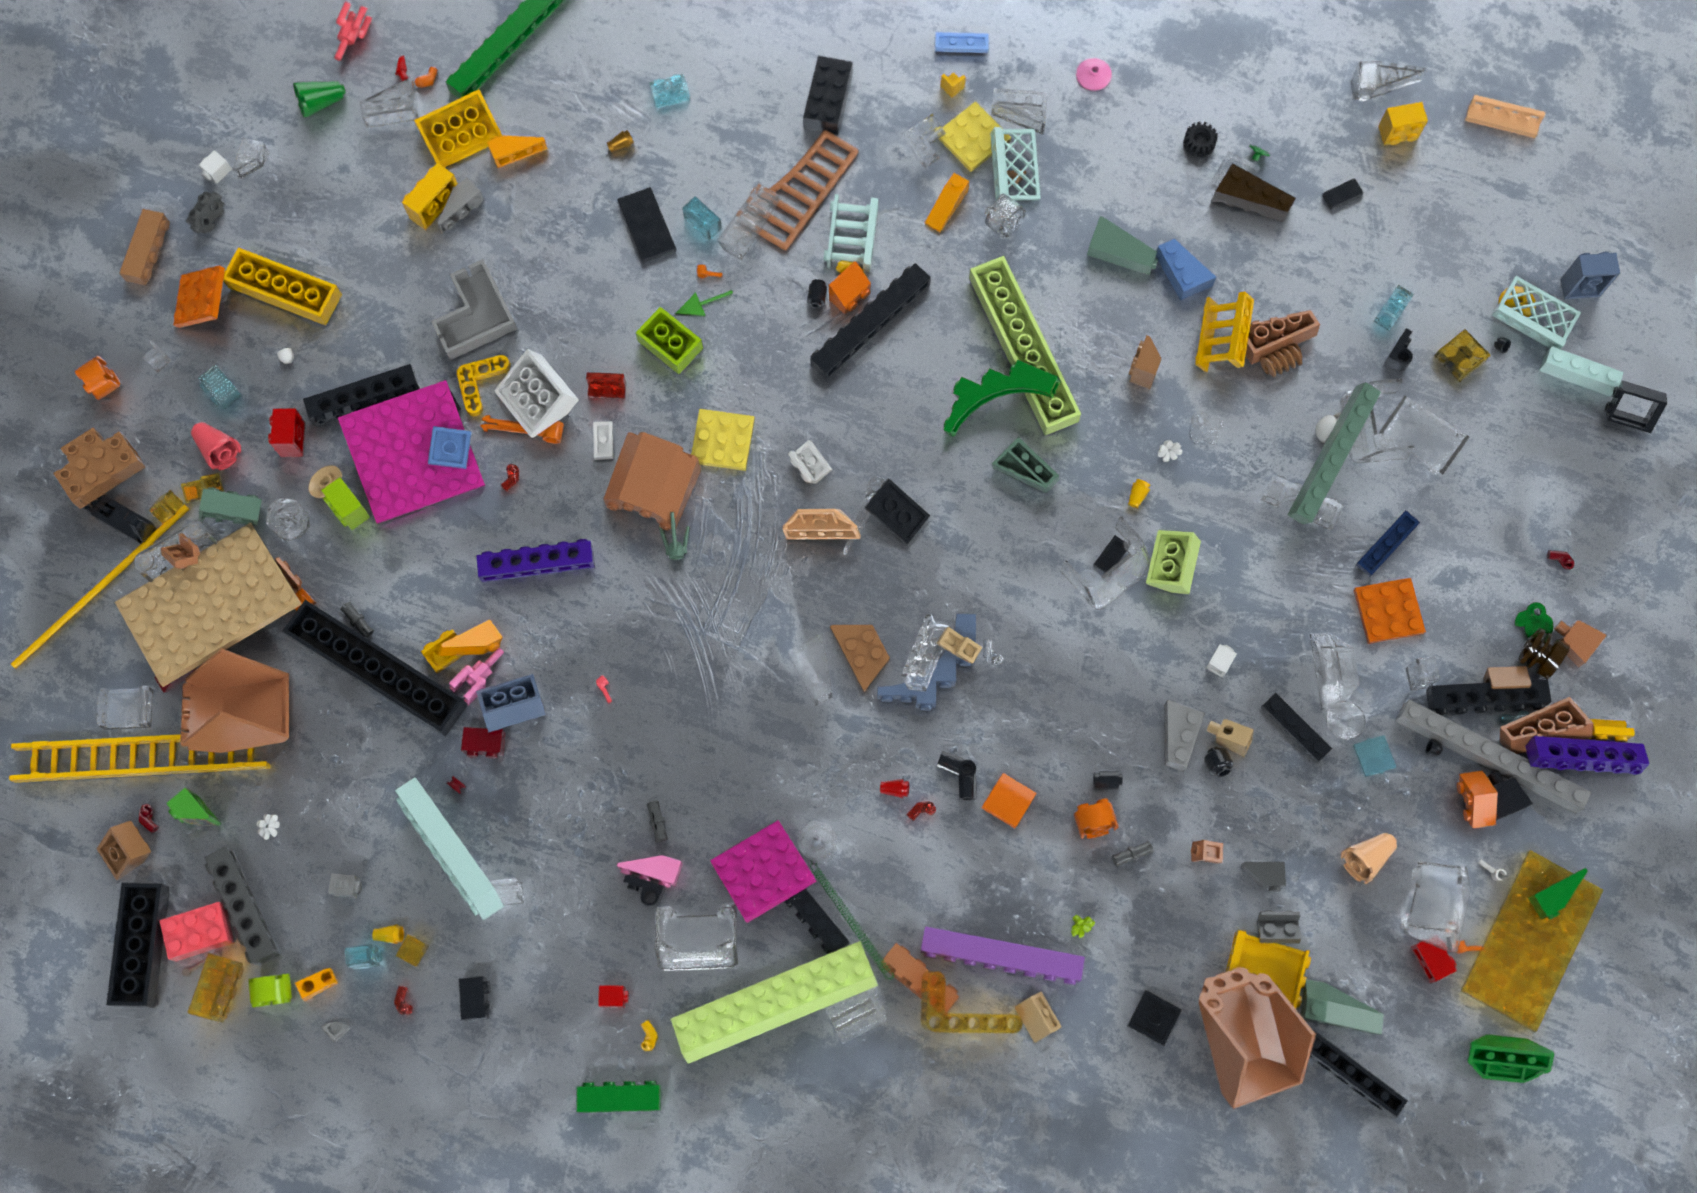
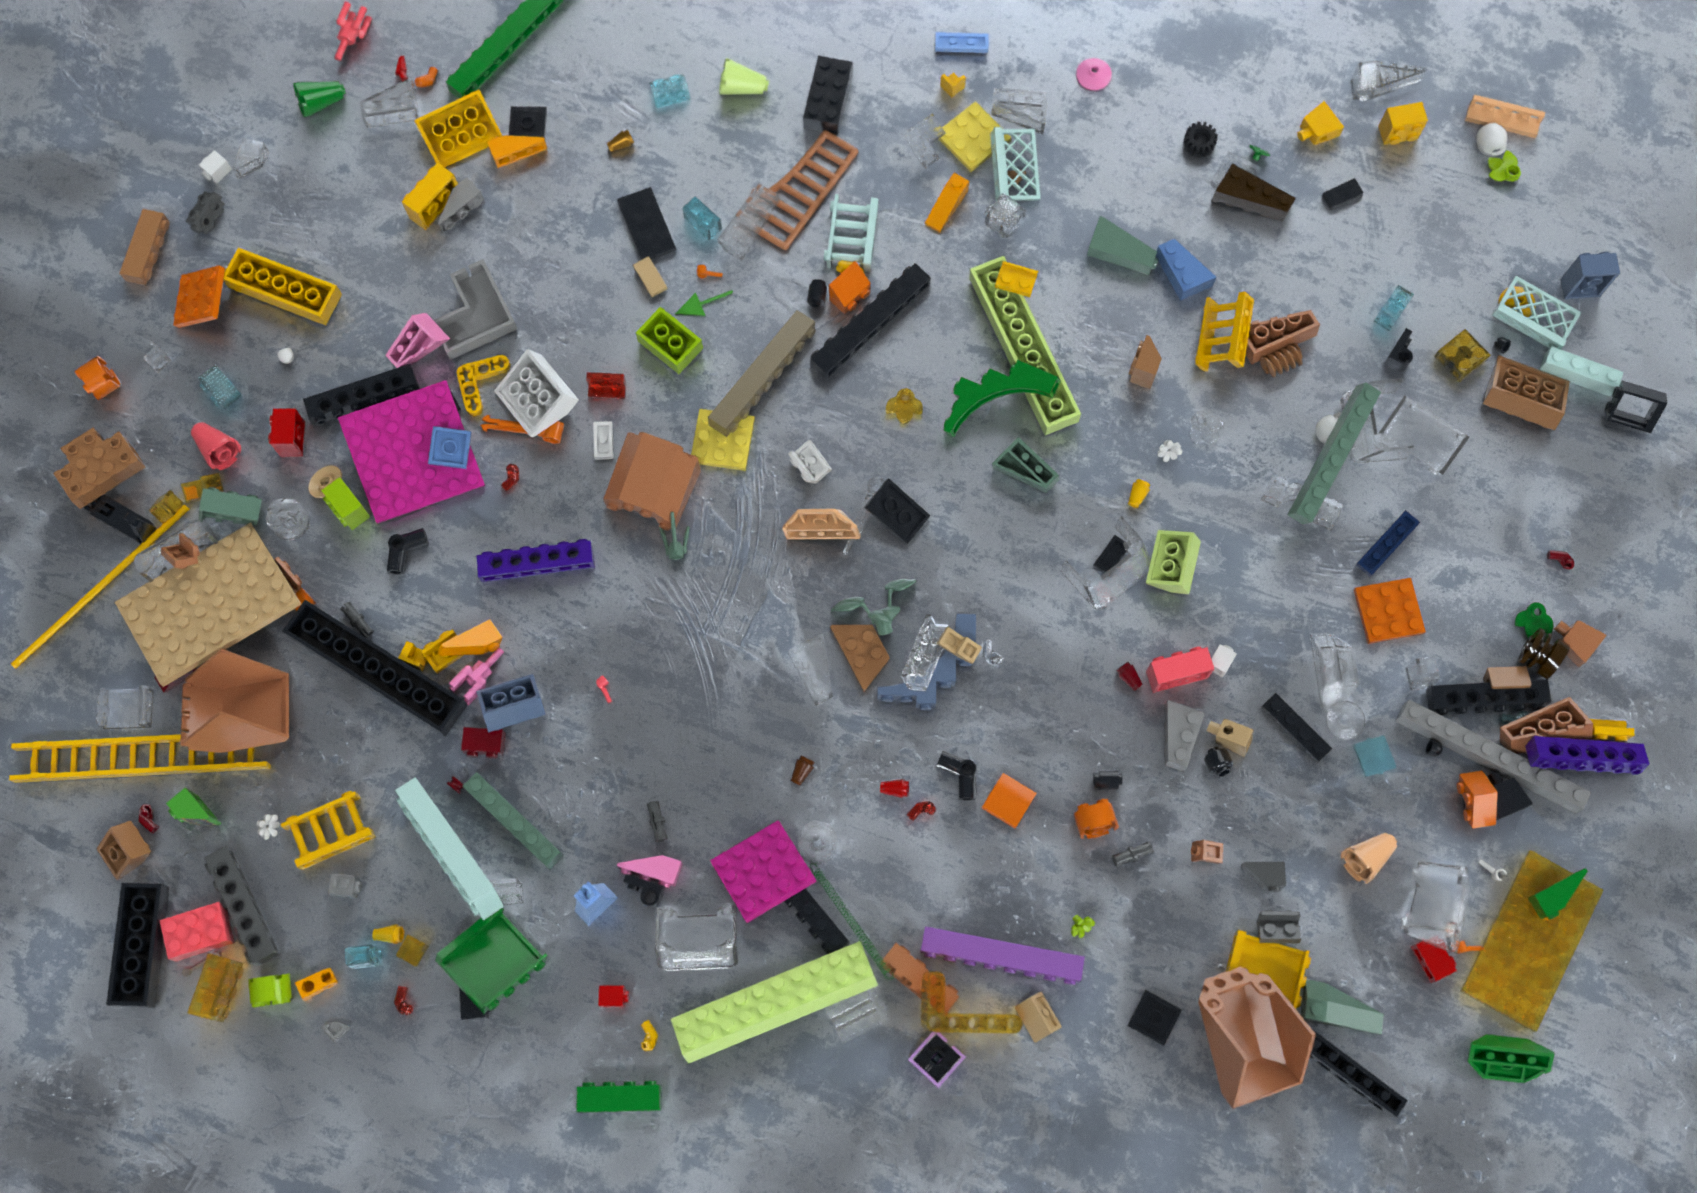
none -> yellow fence [281,791,376,870]
none -> bright pink wedge [385,313,450,368]
none -> black piece [387,528,429,575]
none -> yellow panel [398,641,428,671]
none -> green panel [435,908,547,1013]
none -> sand green brick [463,772,564,870]
none -> black tile [508,106,547,139]
none -> light blue piece [574,881,618,926]
none -> tan slope [633,256,668,297]
none -> dark tan brick [708,310,816,437]
none -> yellowish green cone [719,58,769,95]
none -> reddish brown cone [790,755,815,786]
none -> sand green plant [831,579,917,635]
none -> clear yellow plate [886,388,923,424]
none -> black piece [908,1029,966,1088]
none -> yellow plate [995,261,1038,297]
none -> dark red cone [1116,662,1143,691]
none -> coral brick [1146,646,1215,693]
none -> yellow torso [1297,101,1344,145]
none -> white helmet [1476,123,1507,157]
none -> medium nougat slope [1483,355,1570,430]
none -> lime plate [1488,150,1521,182]

